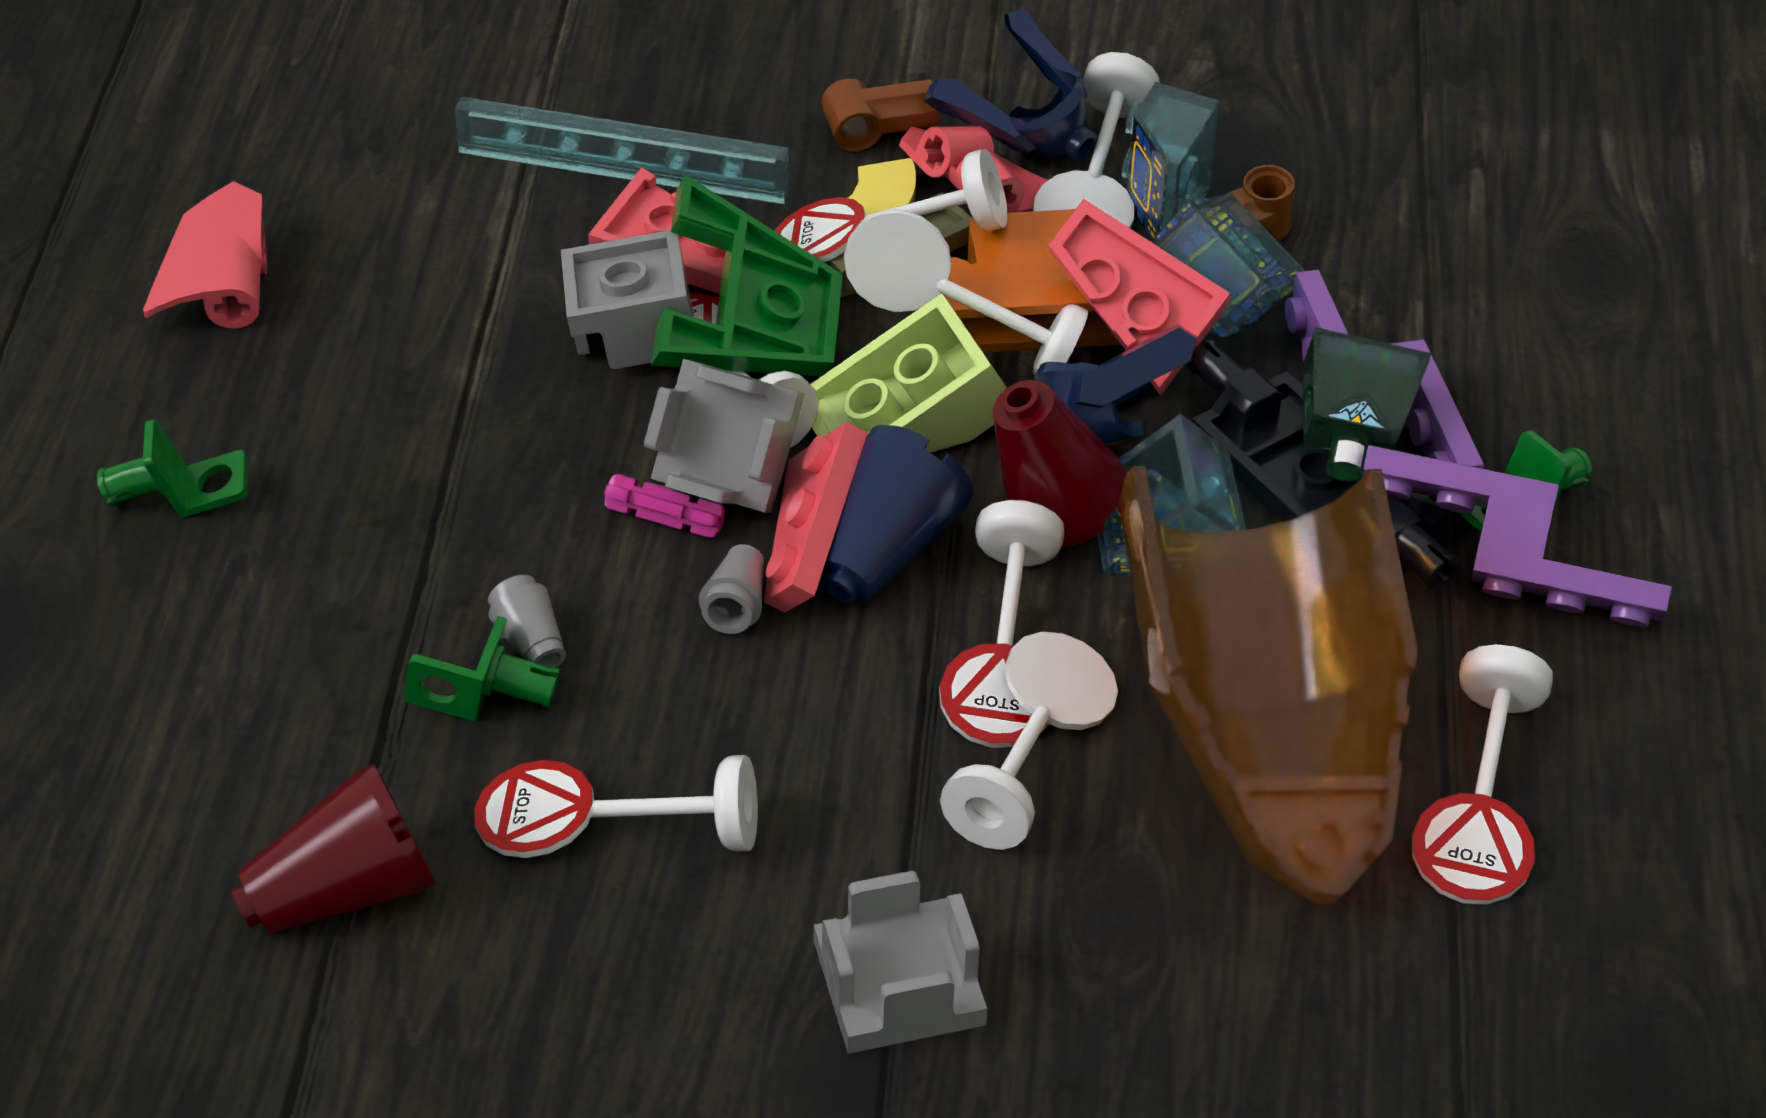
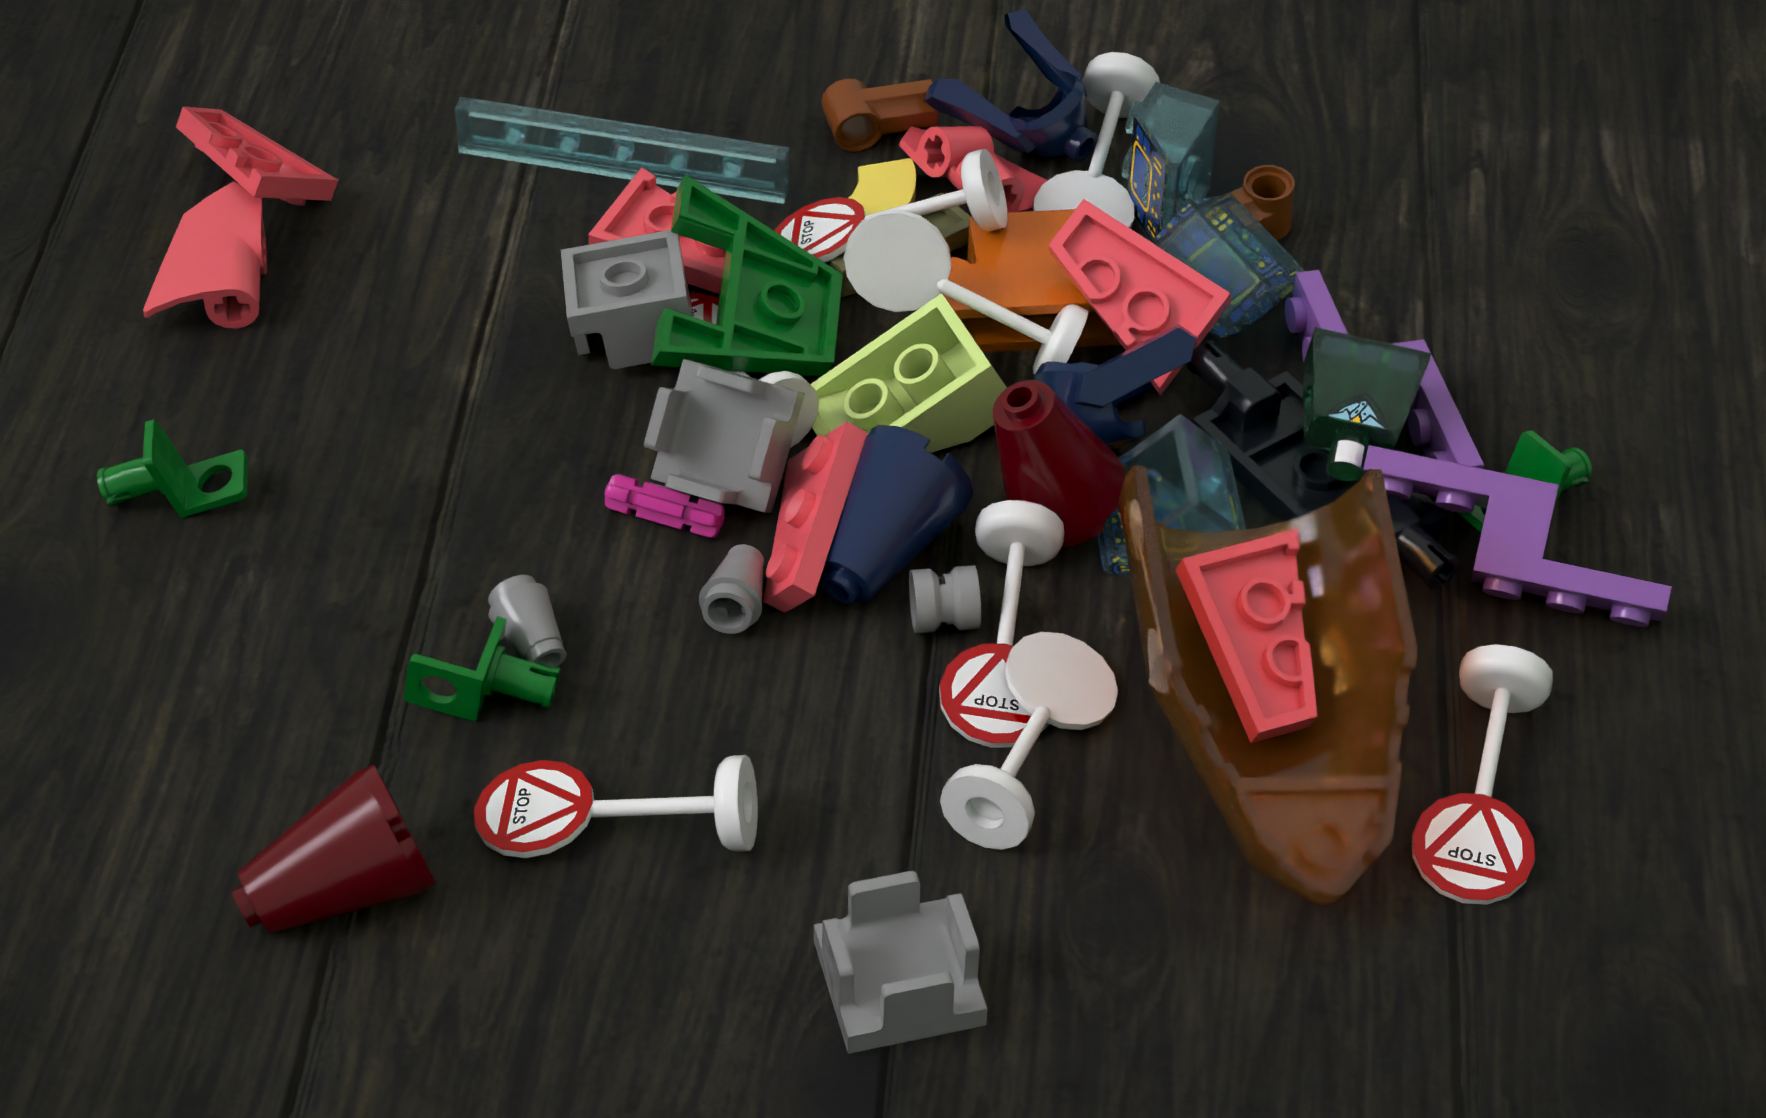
none -> coral wing [176,107,338,205]
none -> light grey wheel [909,565,981,633]
none -> coral wing [1176,528,1318,743]

